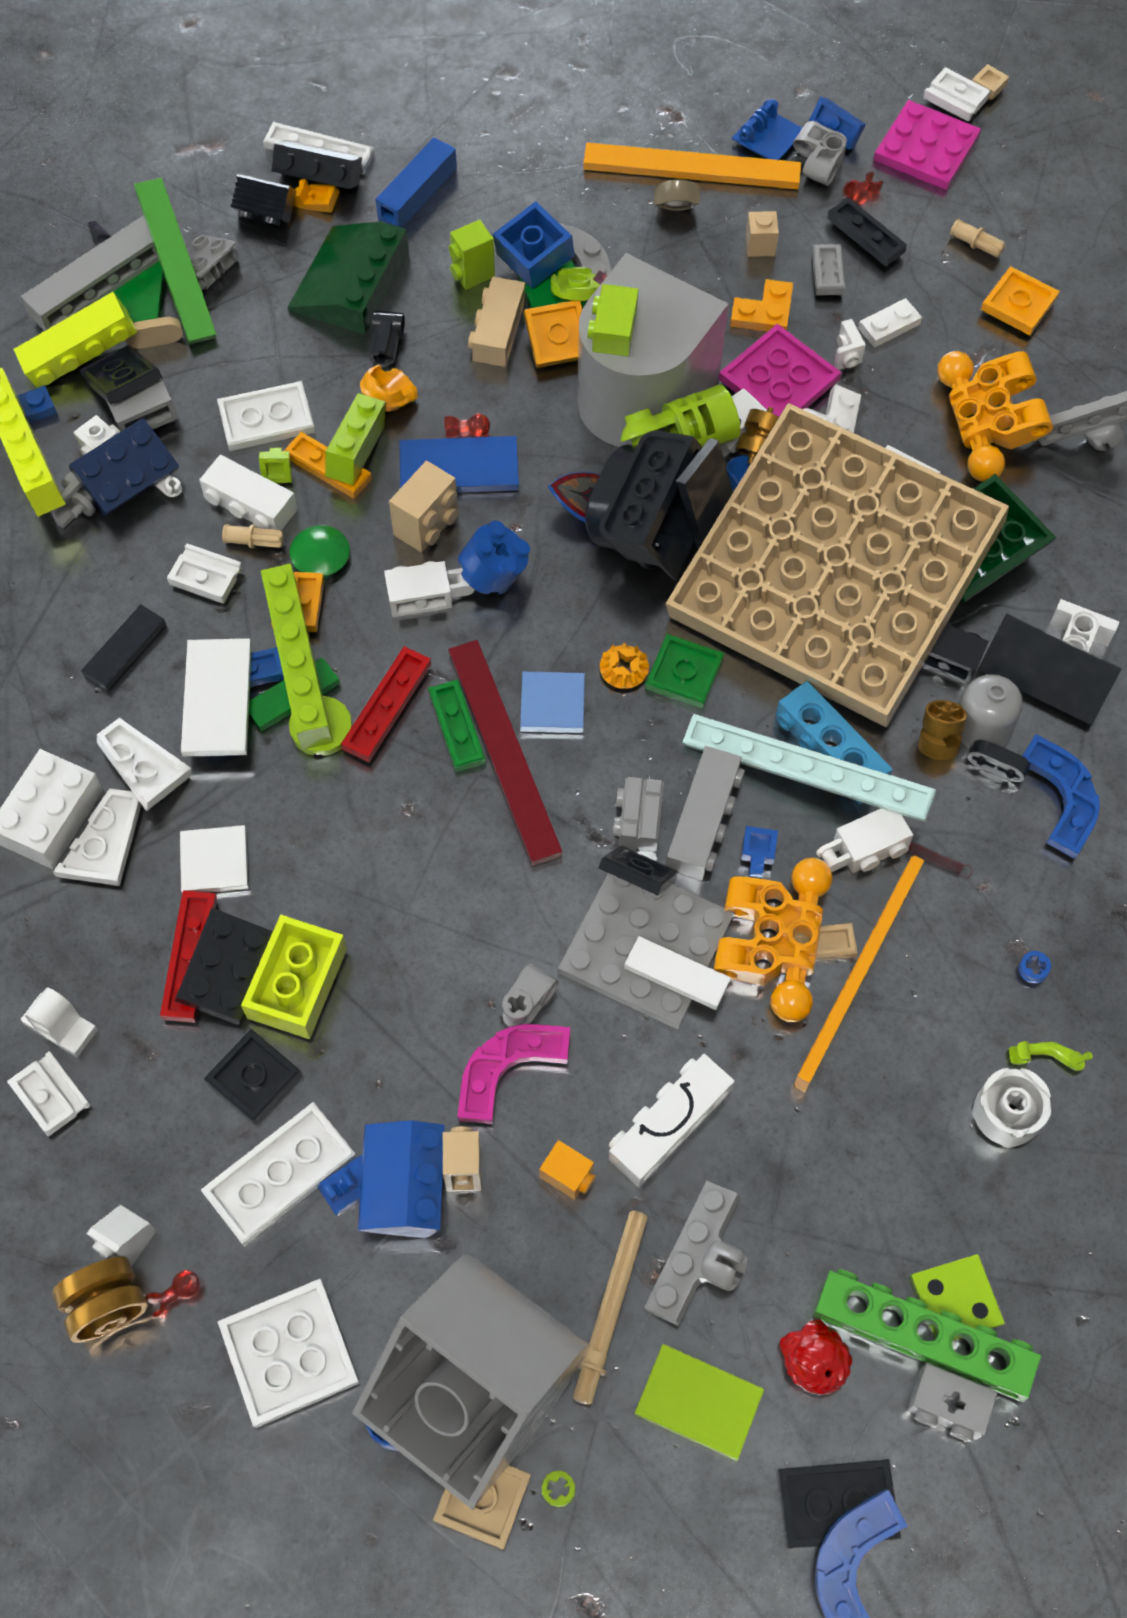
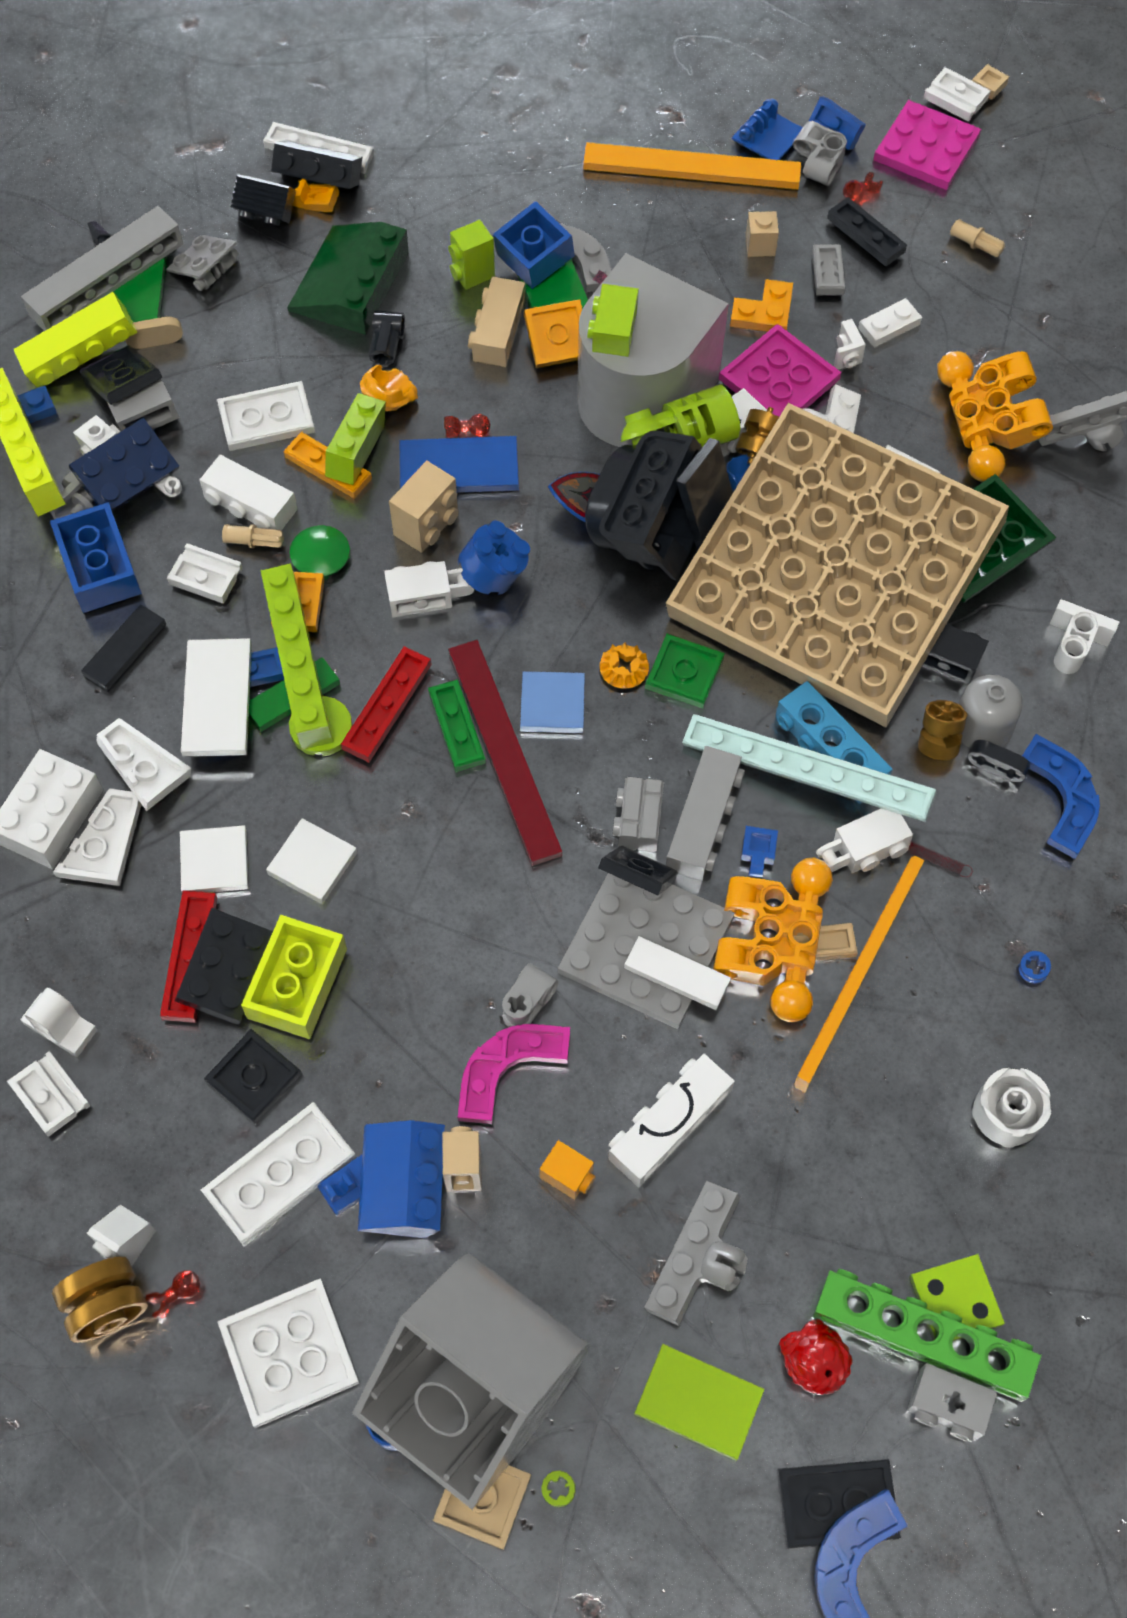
bright green tile [134,178,216,345] -> none
lime tile [259,447,292,483] -> none
blue brick [375,137,457,228] -> none
lime tile [551,267,606,301] -> none
tan axle [573,1210,648,1405] -> none
dark tan hat [654,180,700,211] -> none
black tile [978,614,1122,725] -> none
light orange plate [981,266,1060,335] -> none
lime piece [1009,1041,1093,1071] -> none
none -> blue brick [50,502,142,613]
none -> white tile [266,818,358,905]

